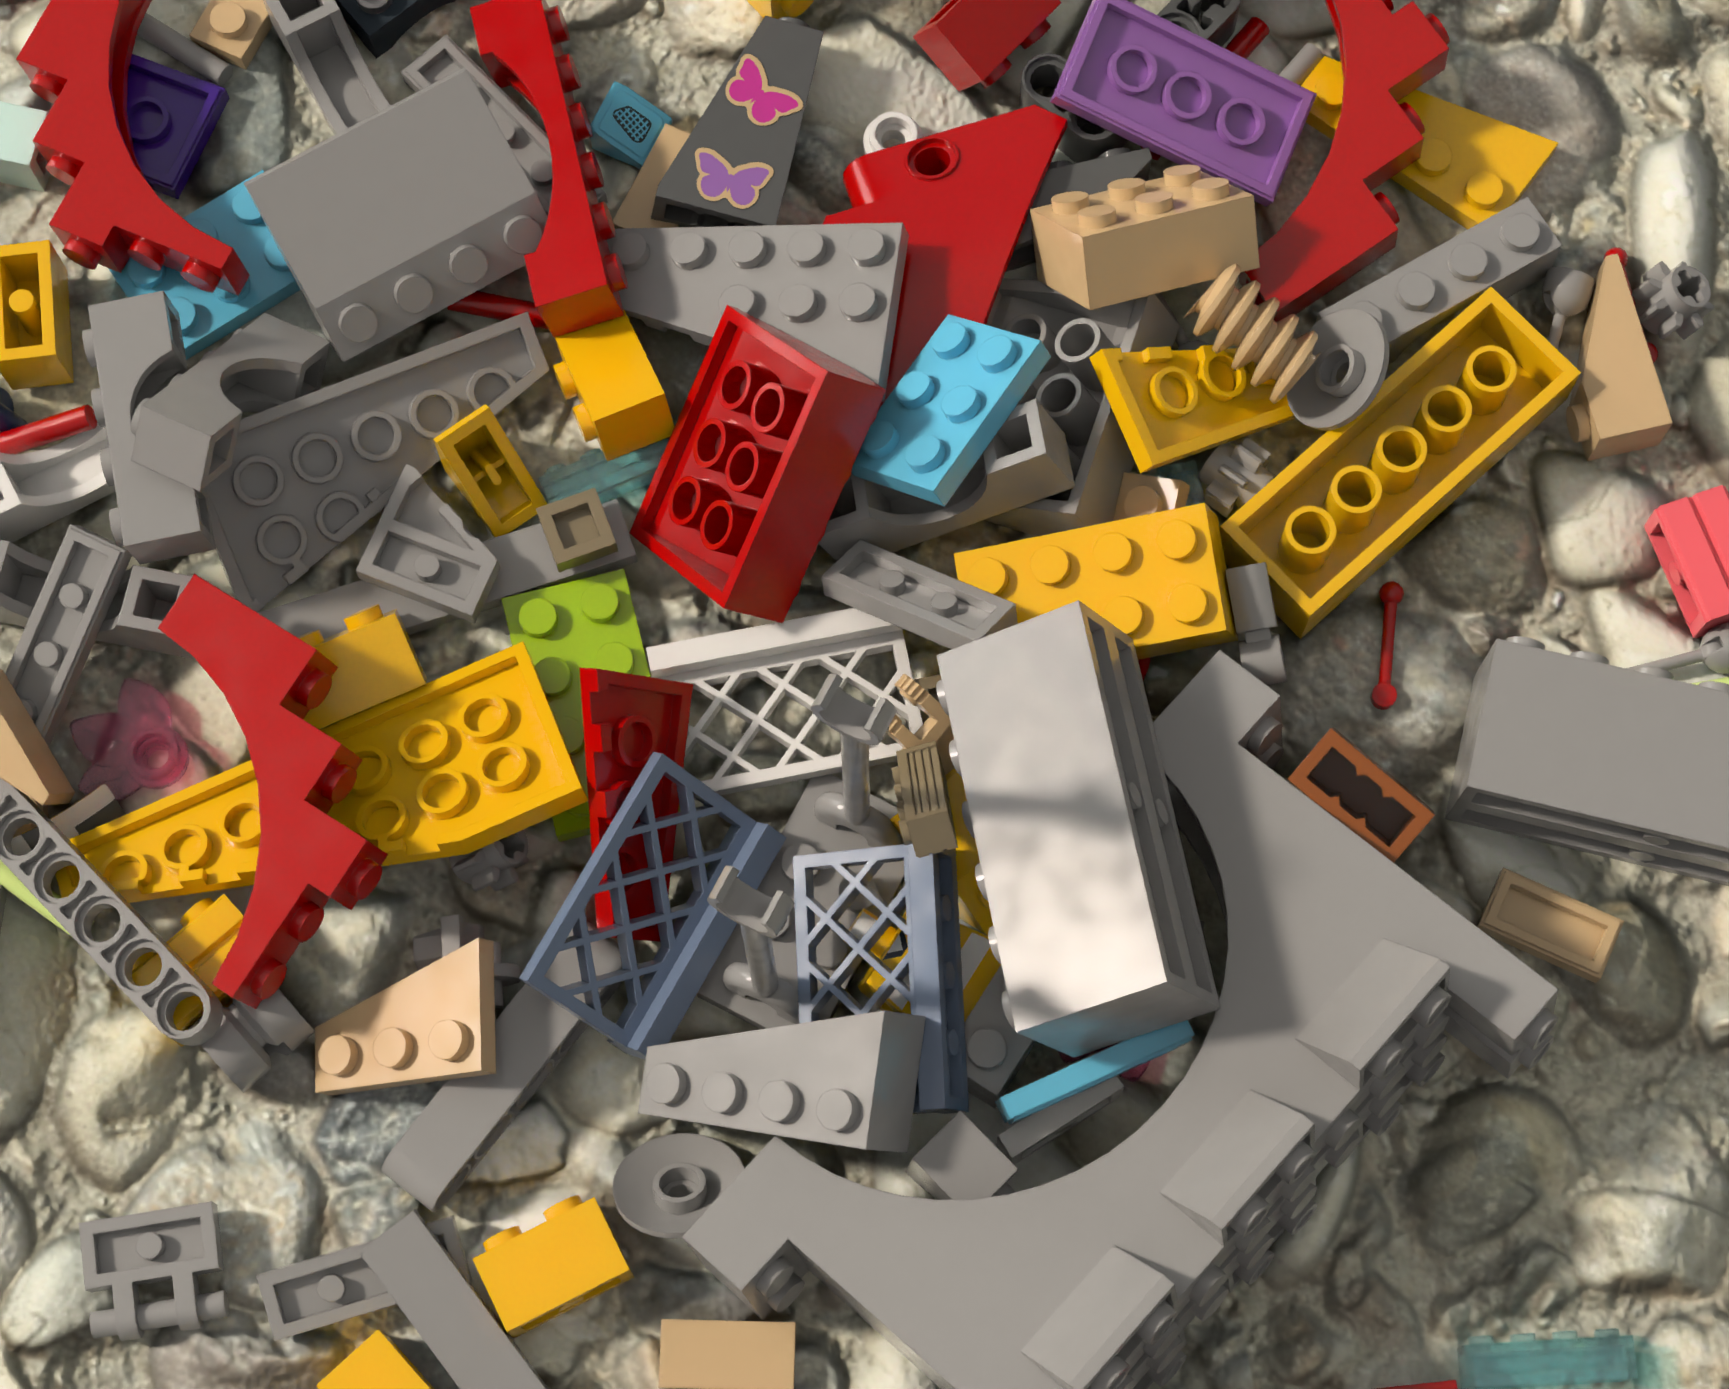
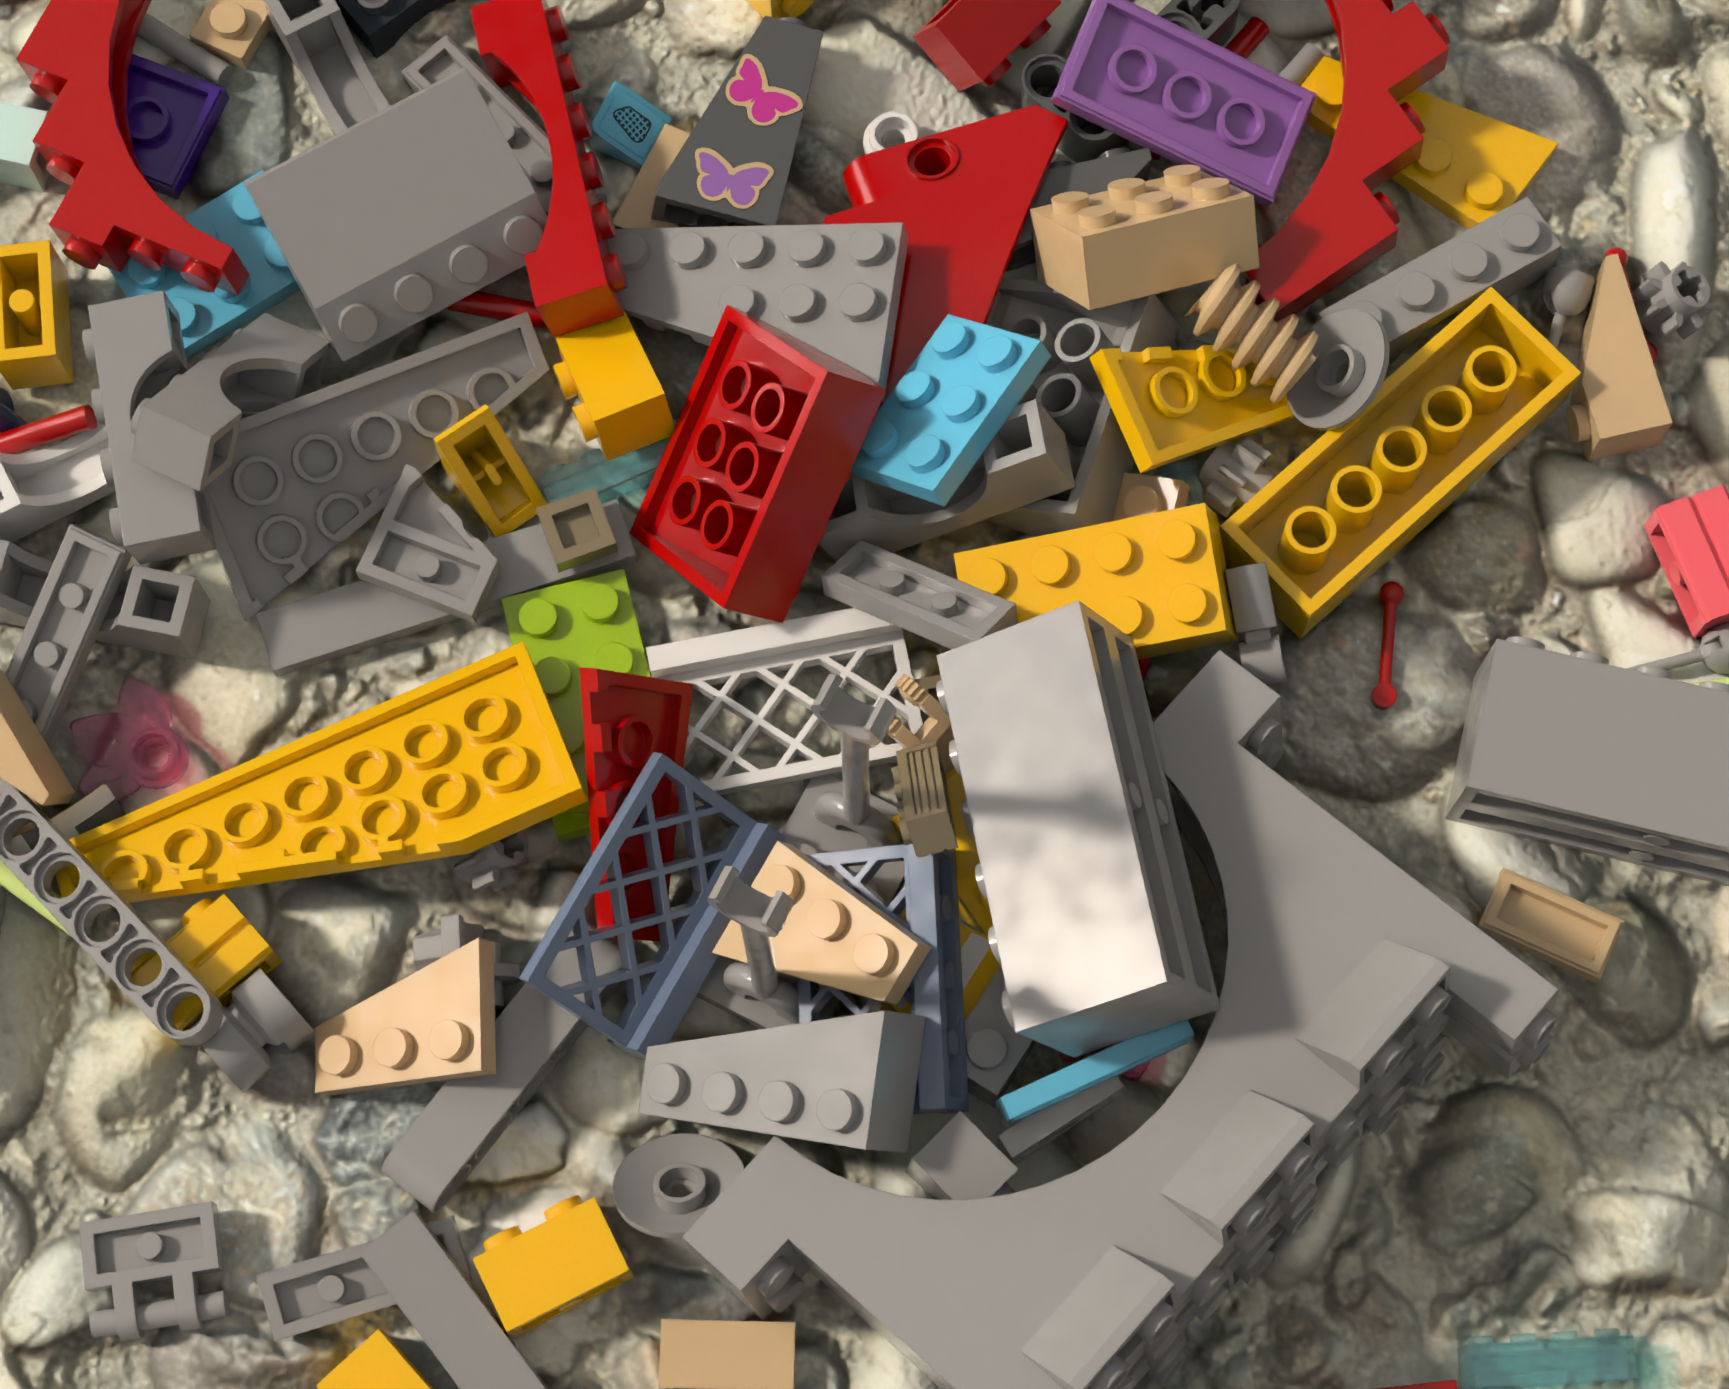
red arch [158,574,388,1009] -> none
yellow brick [297,604,427,729] -> none
dark orange brick [1288,727,1435,863] -> none
none -> tan wing [712,841,932,1005]

